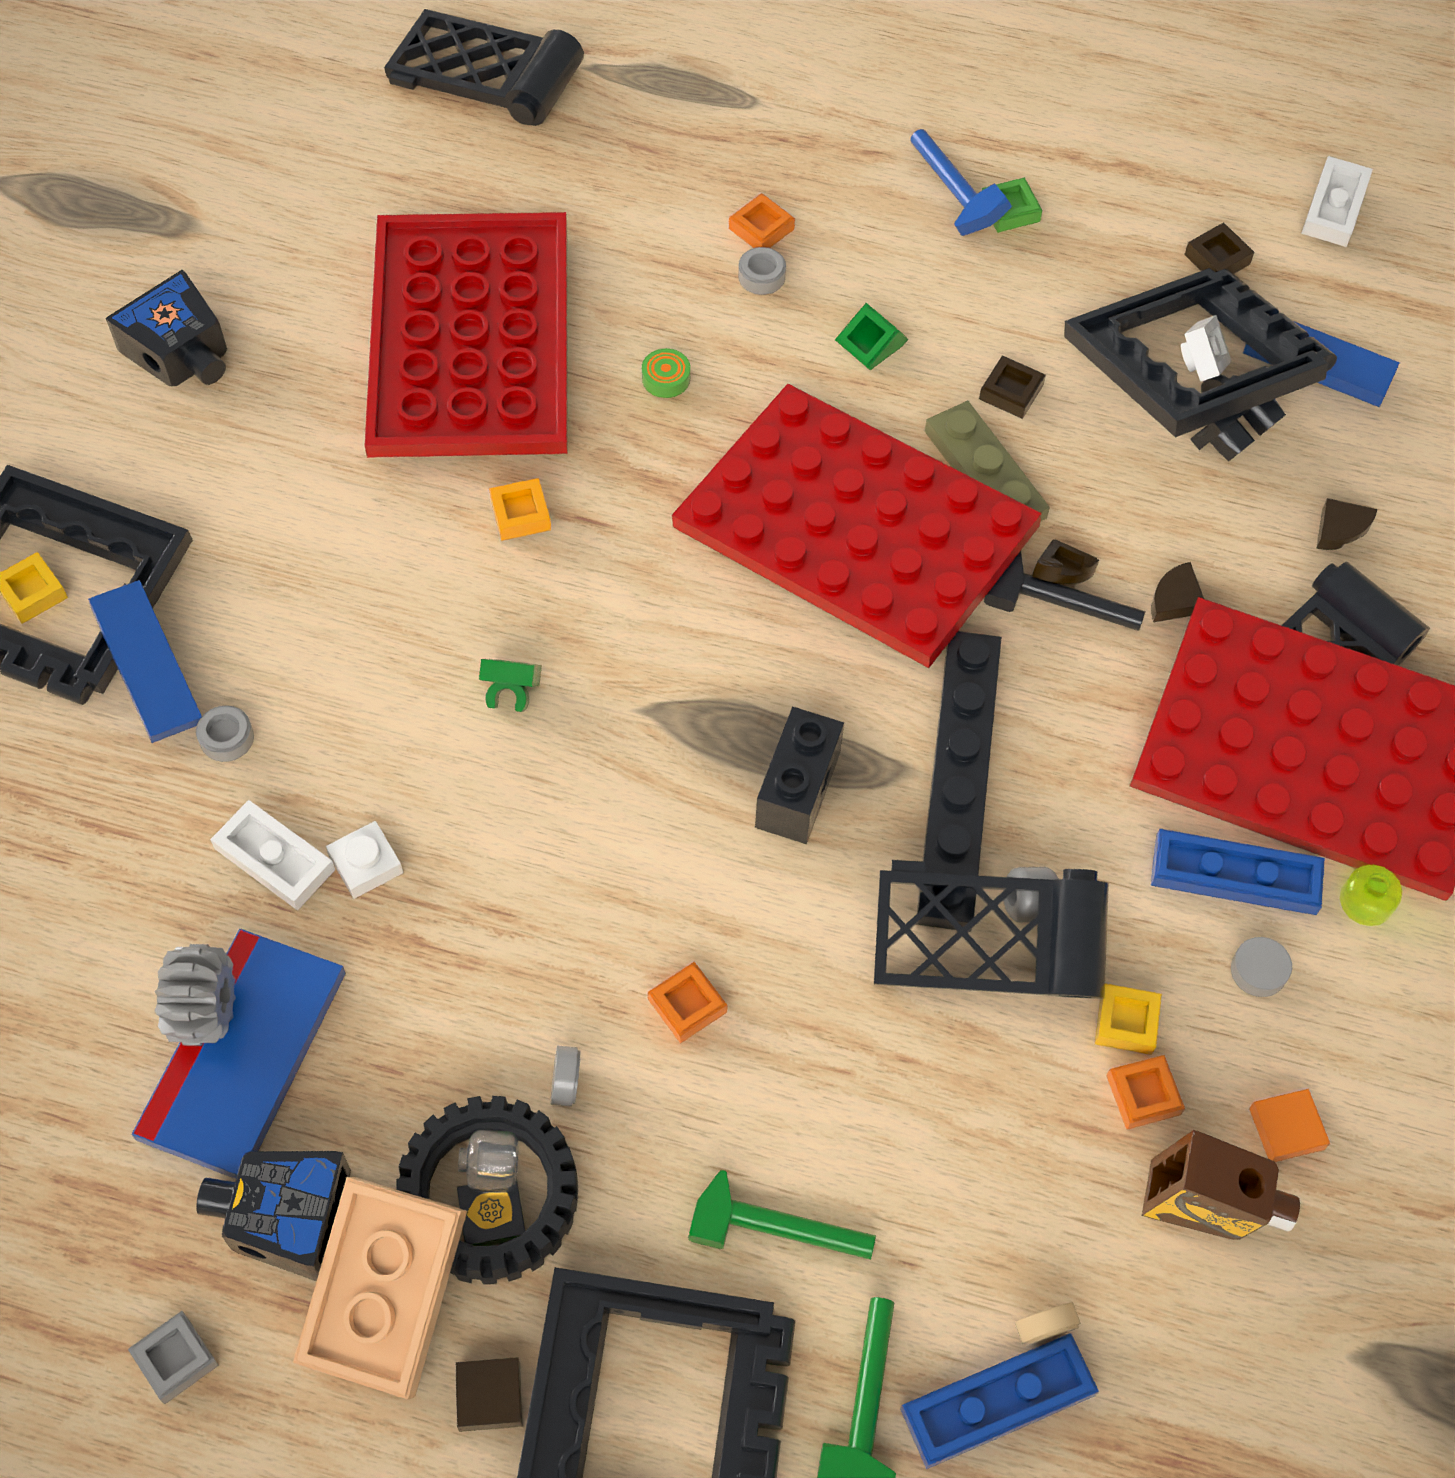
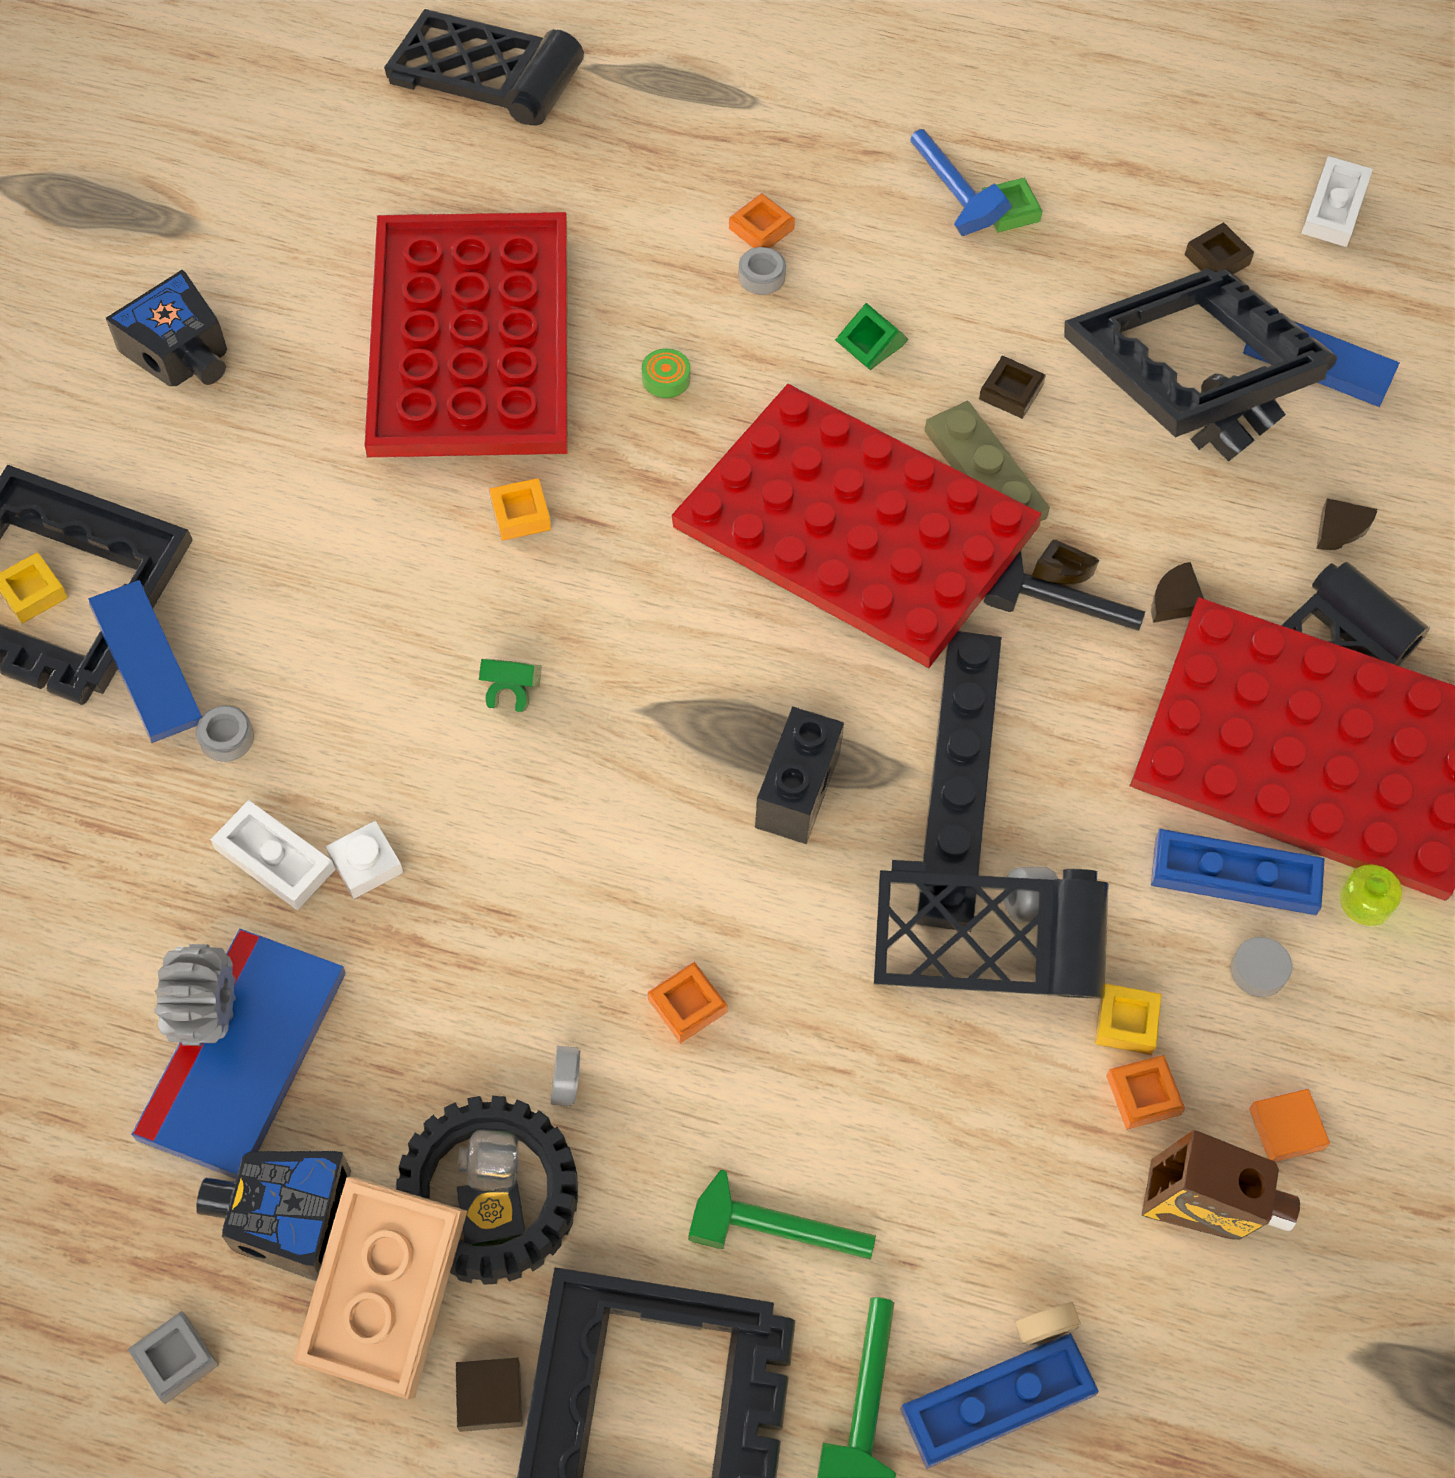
white plate [1181,315,1231,382] -> none

